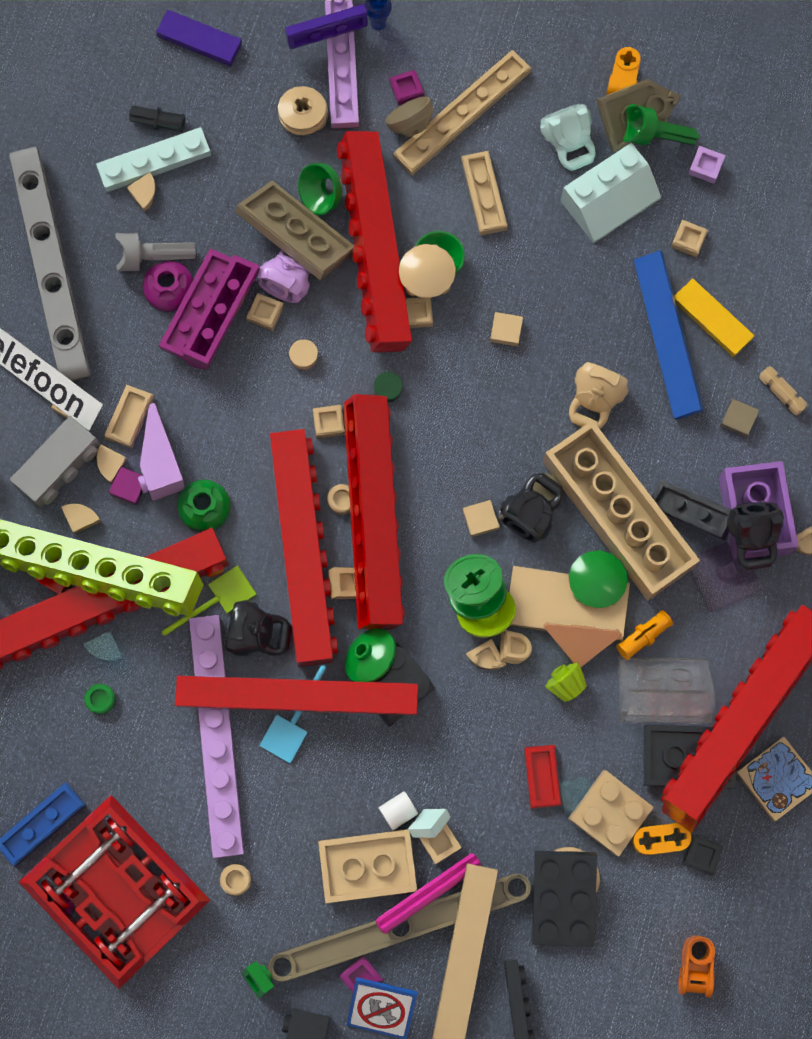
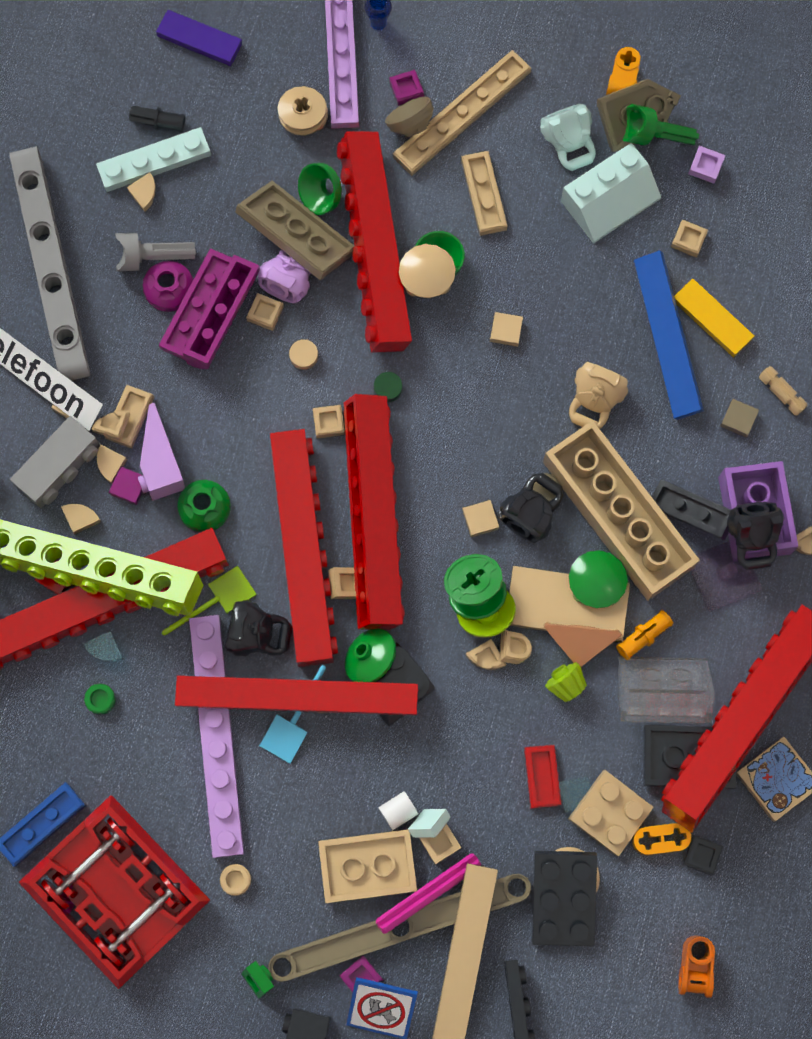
dark purple tile [285,4,368,49] -> none
tan tile [327,484,350,515] -> none
tan tile [405,297,433,328] -> none
none -> tan tile [92,410,130,441]

